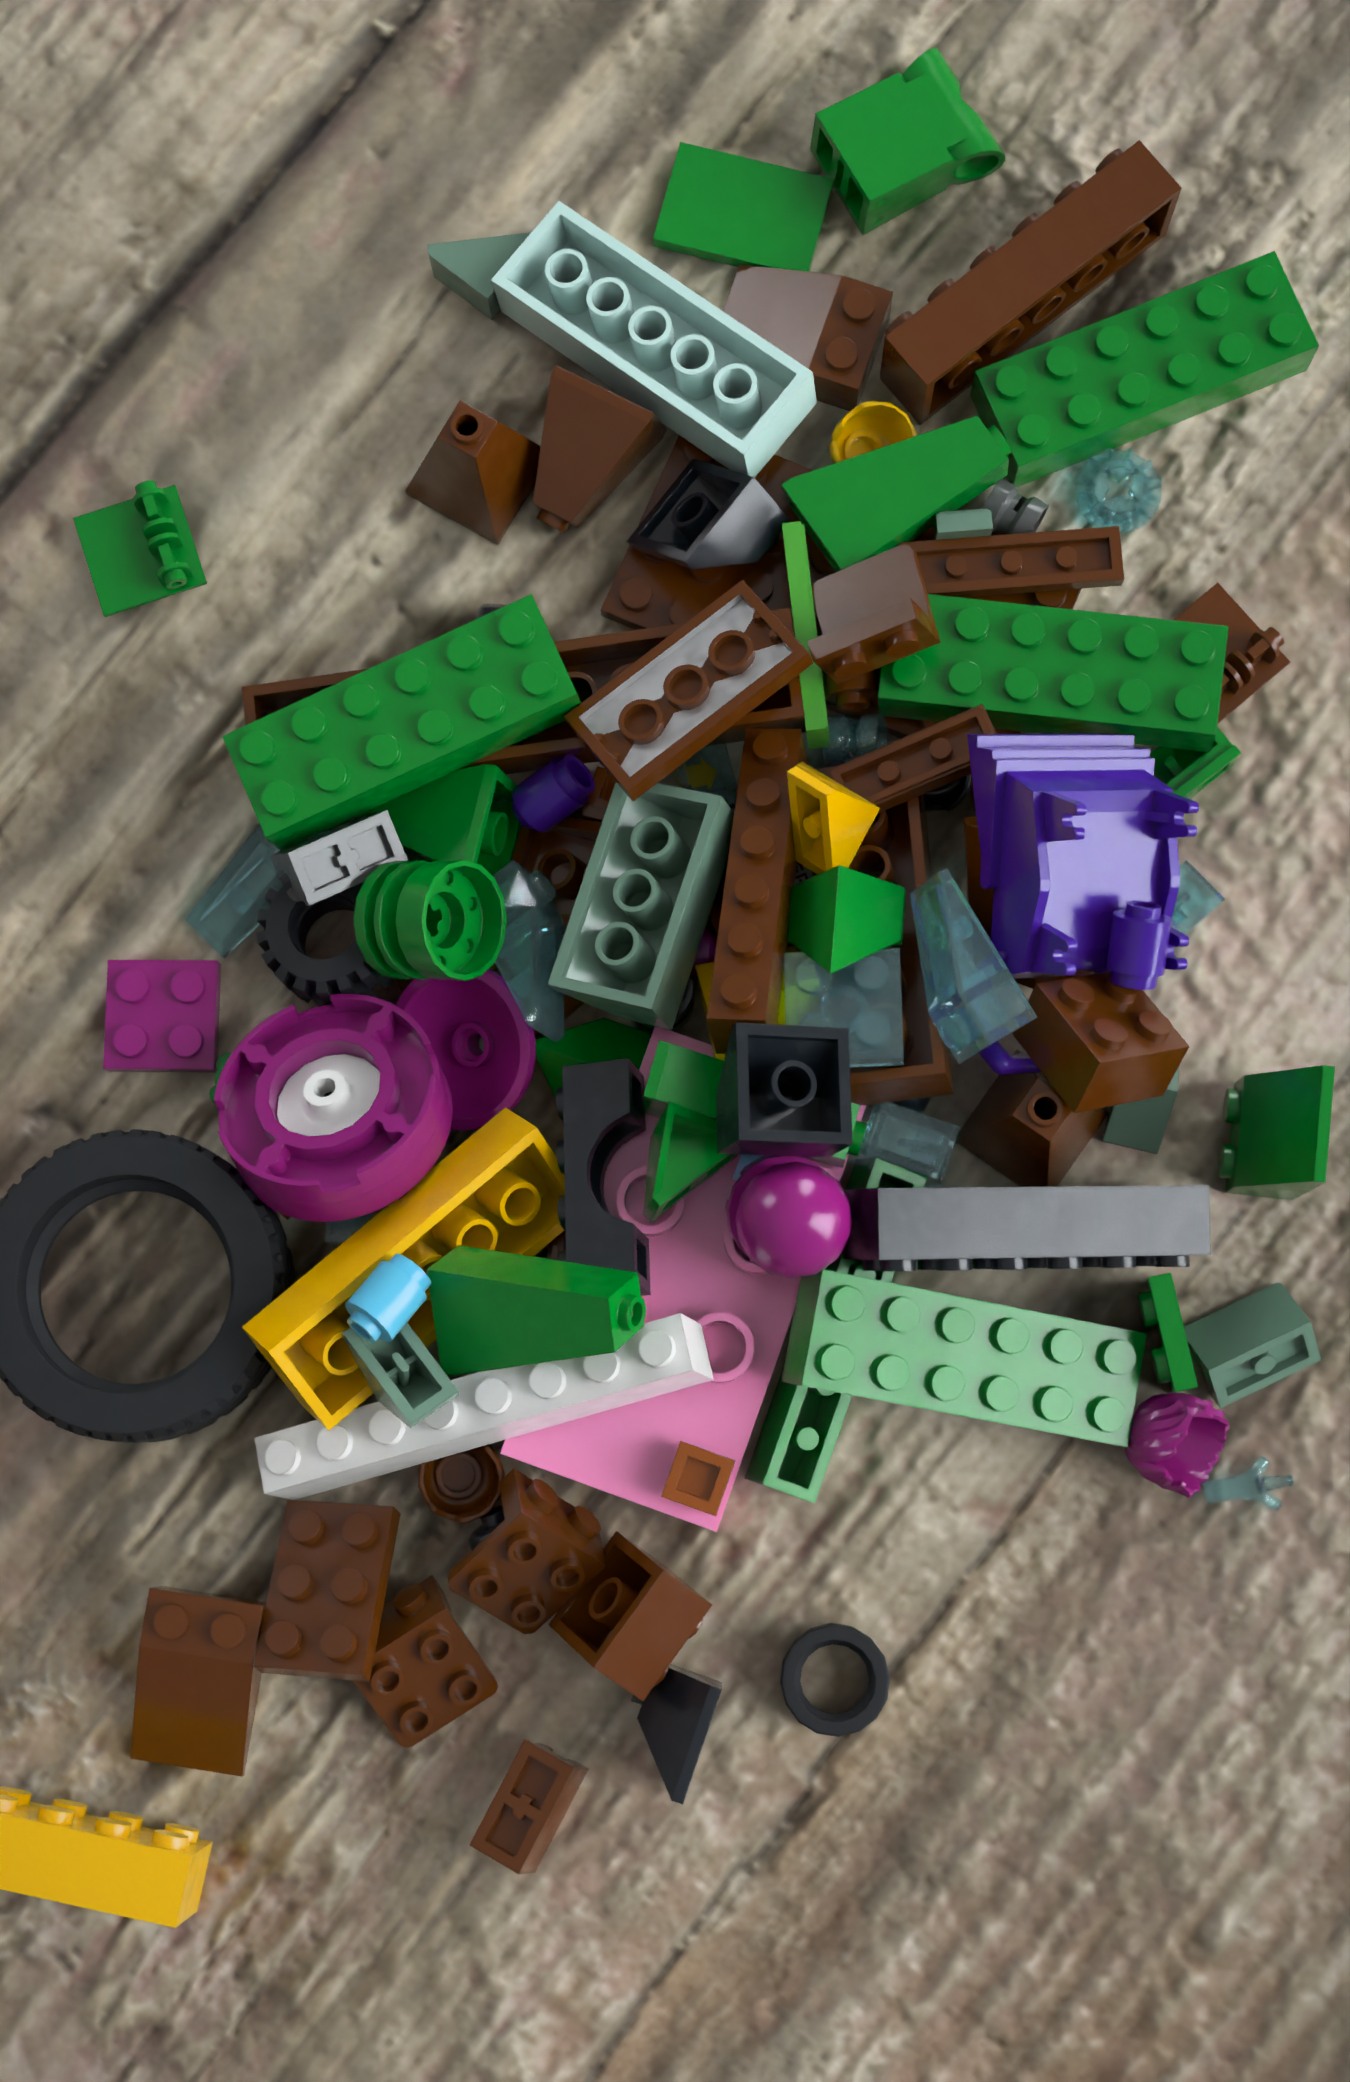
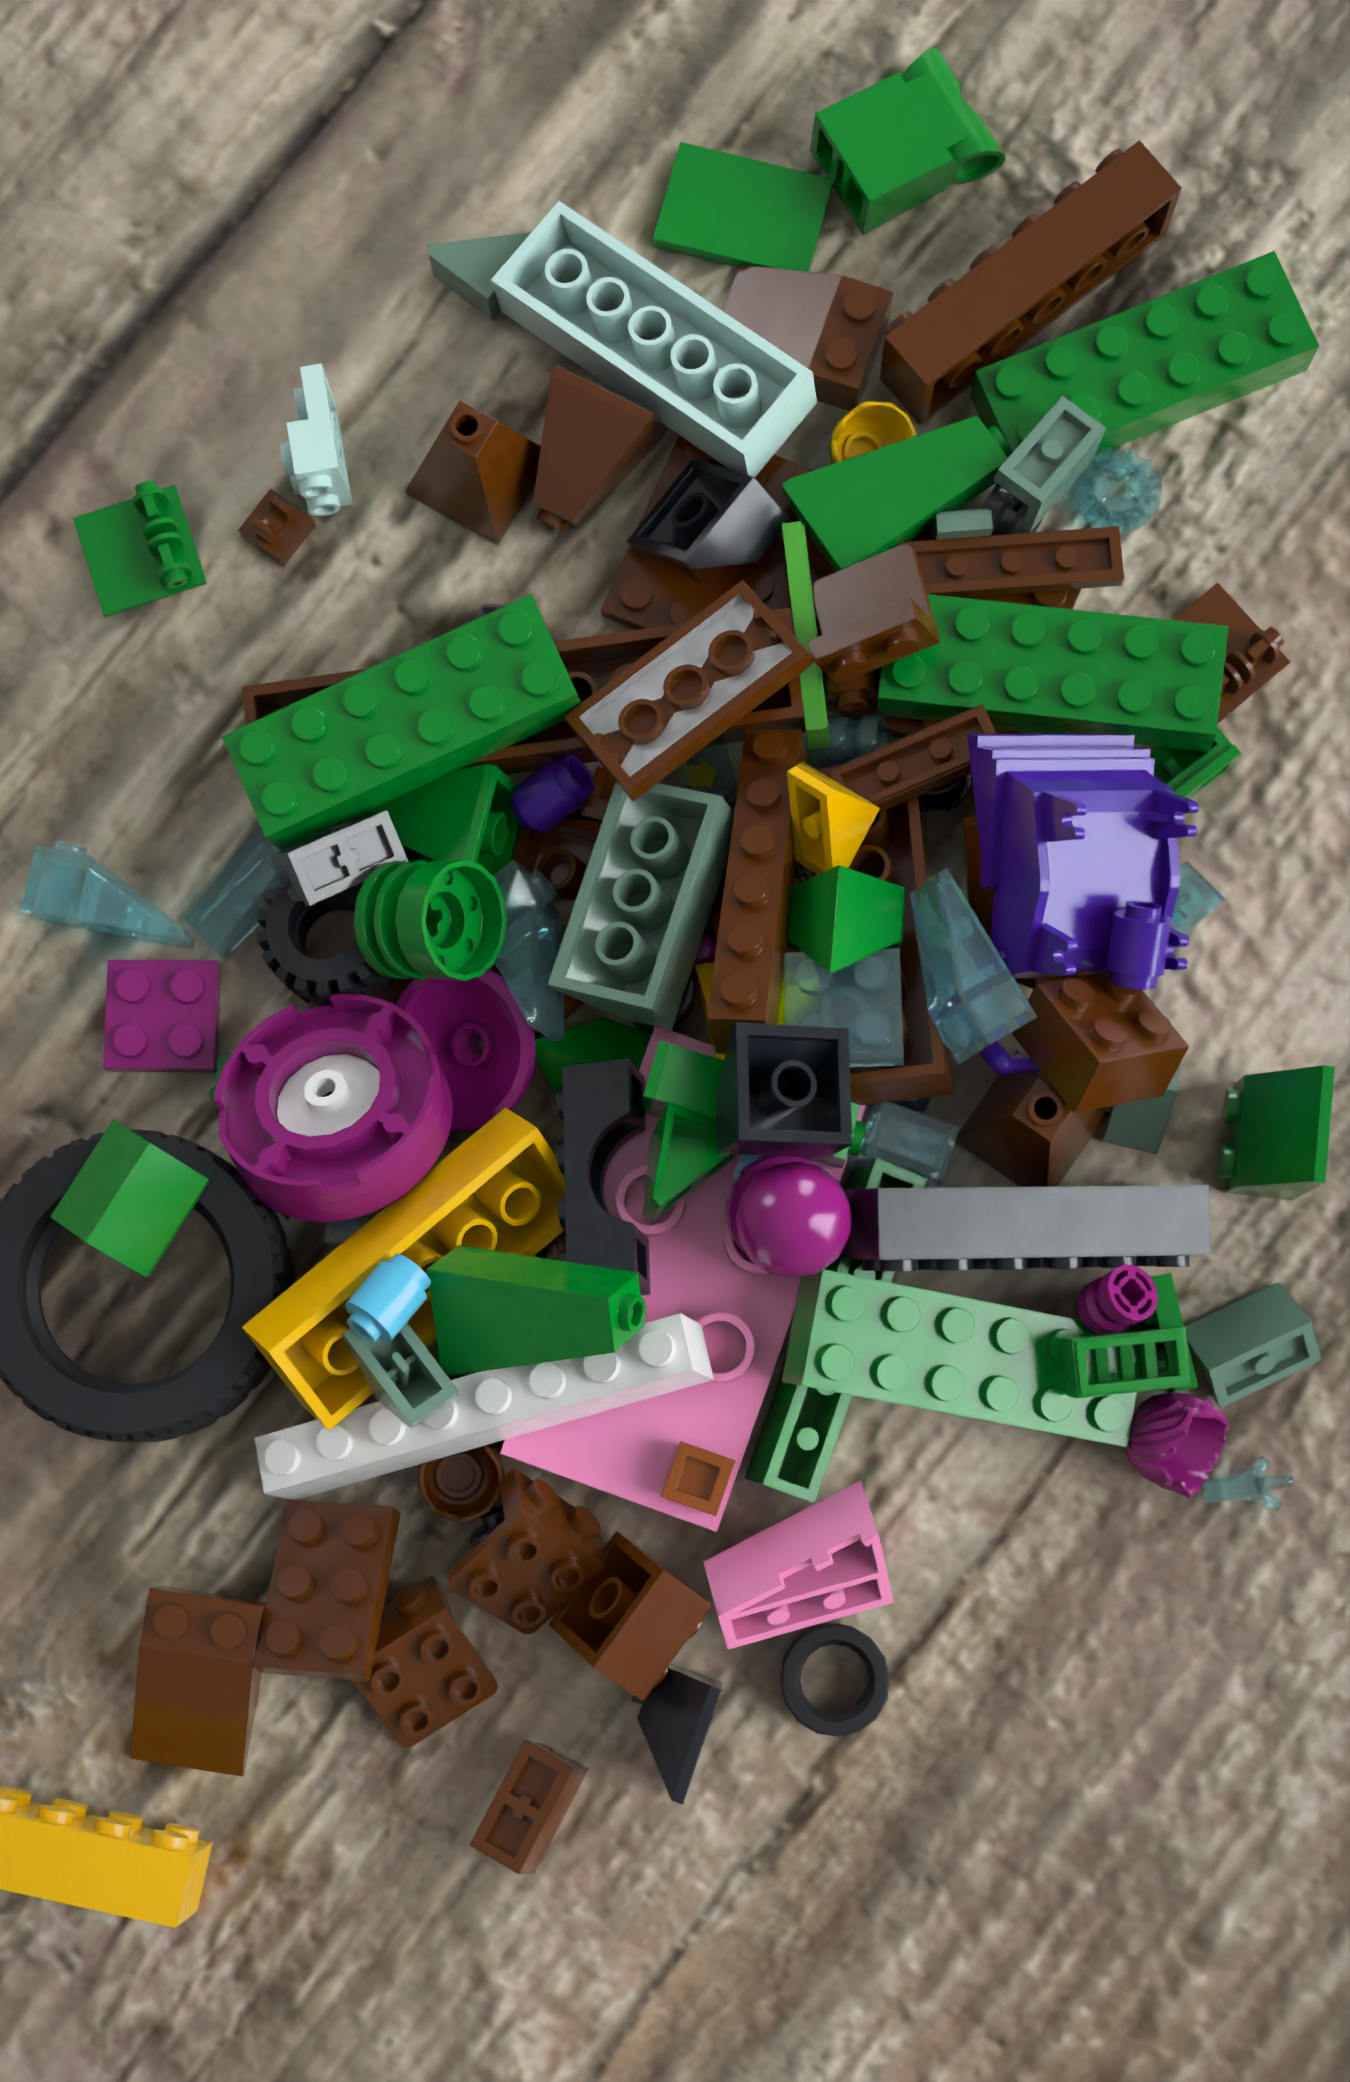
none -> clear light blue slope [21,841,195,950]
none -> green slope [50,1120,211,1278]
none -> reddish brown tile [238,488,316,567]
none -> light aqua plate [280,363,352,516]
none -> bright pink wedge [703,1480,894,1650]
none -> sand green panel [994,396,1106,533]
none -> green slope [1060,1327,1191,1398]
none -> magenta wheel [1077,1264,1158,1334]

